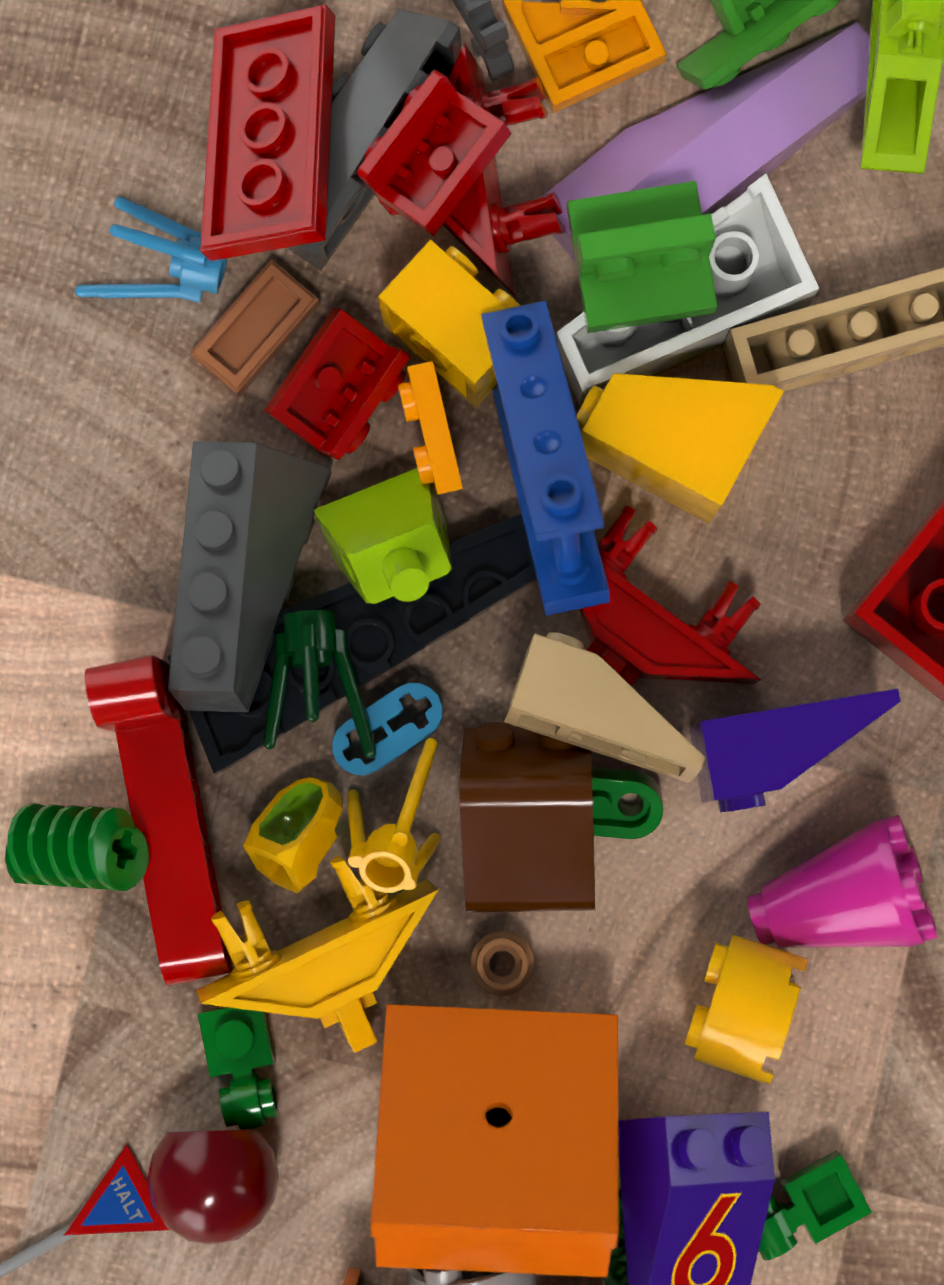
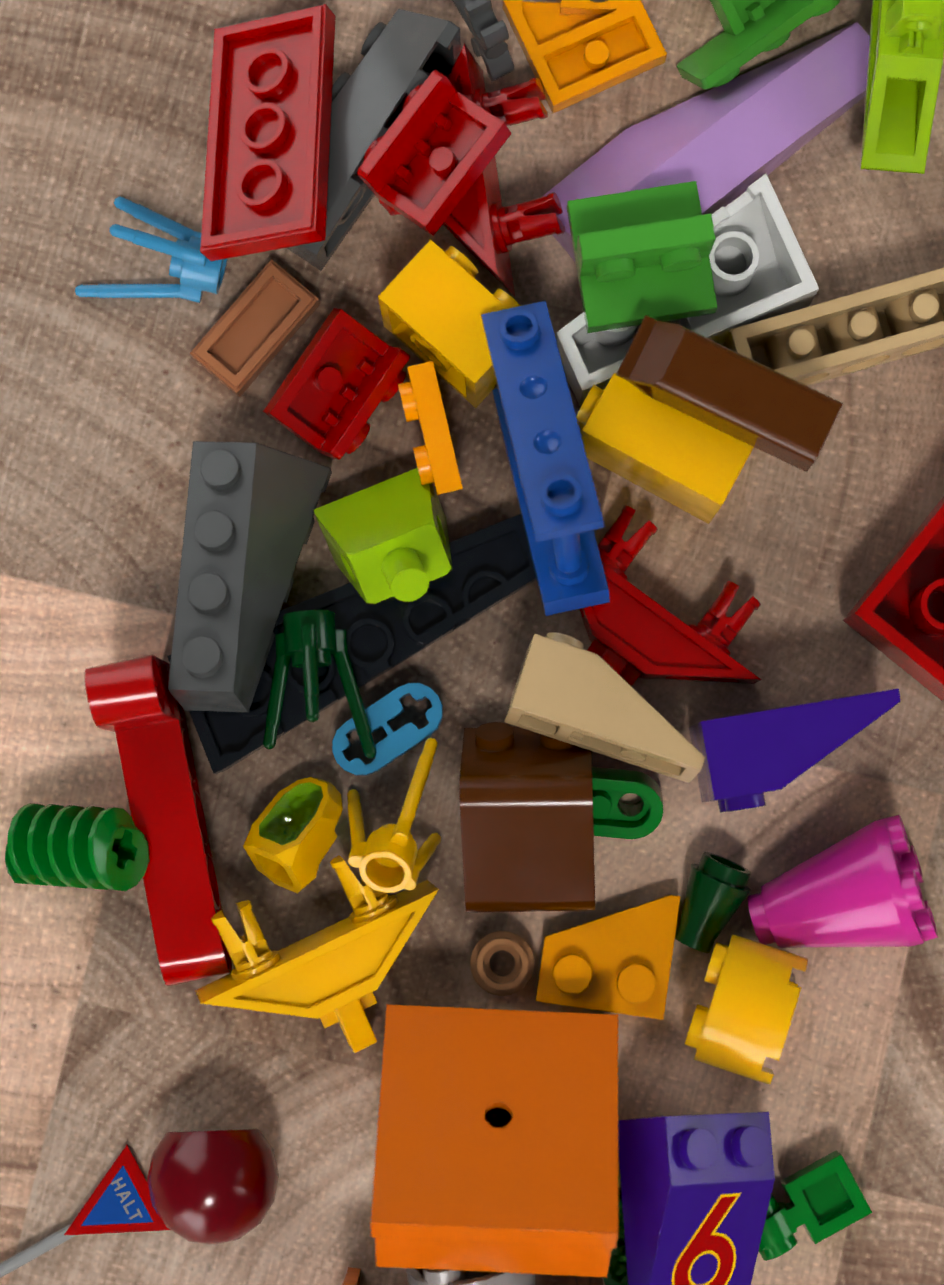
green plate [197,1007,278,1130] -> none
none -> light orange wing [535,894,681,1020]
none -> reddish brown piece [616,315,843,472]
none -> dark green cone [675,852,751,953]

